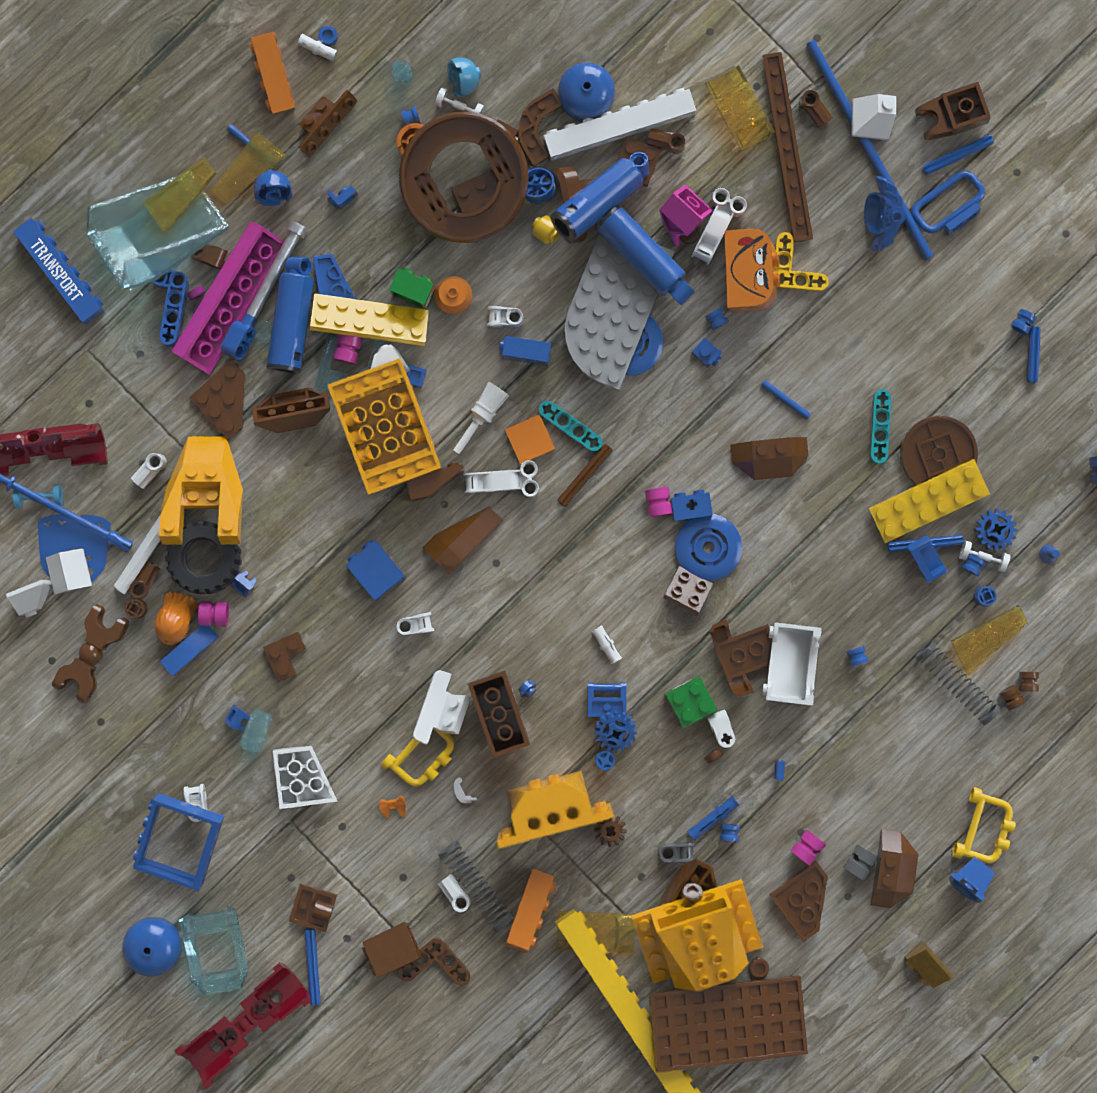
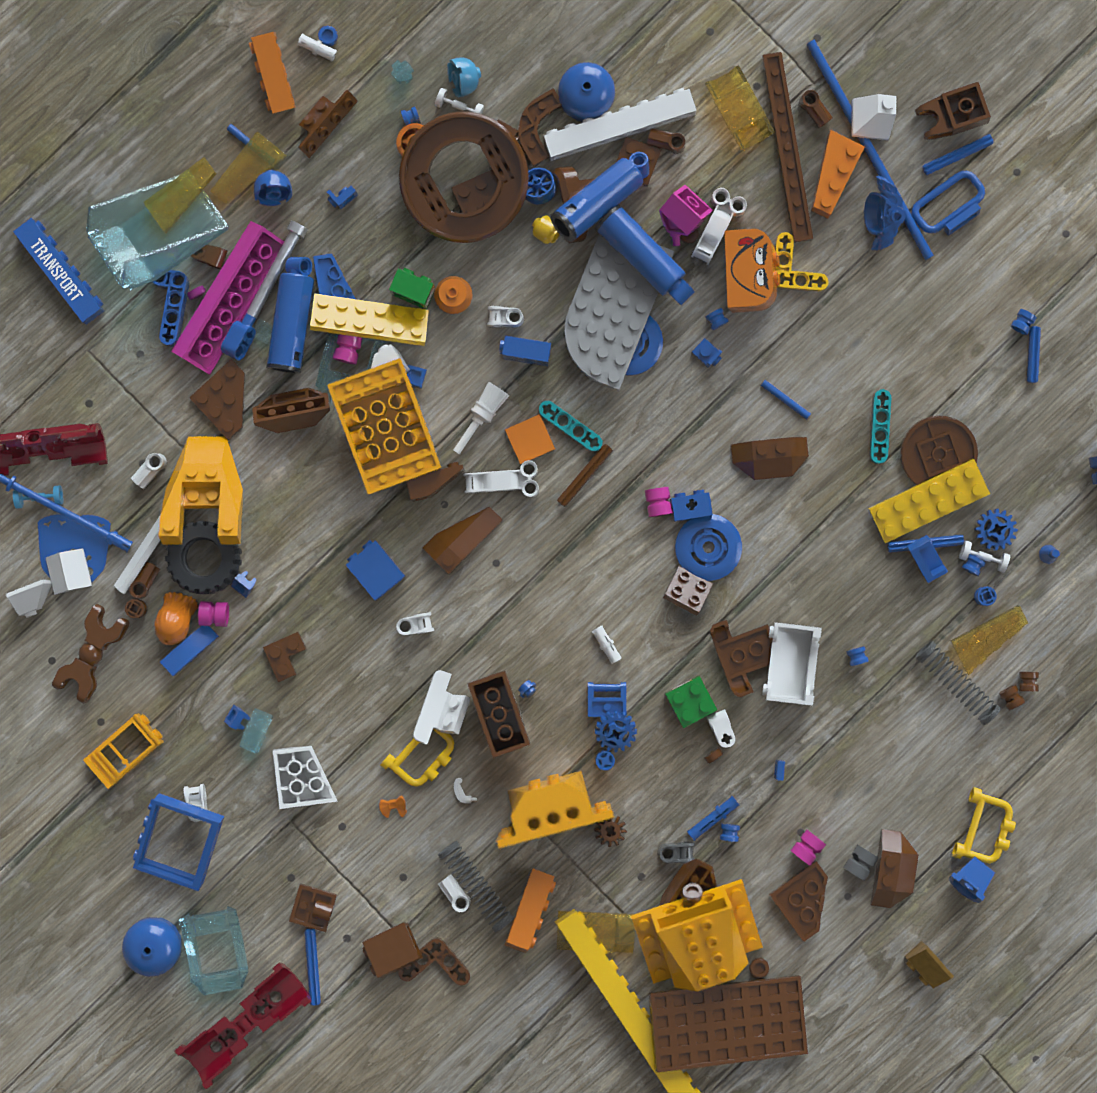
none -> light orange door [83,713,164,789]
none -> orange wedge [811,130,865,219]

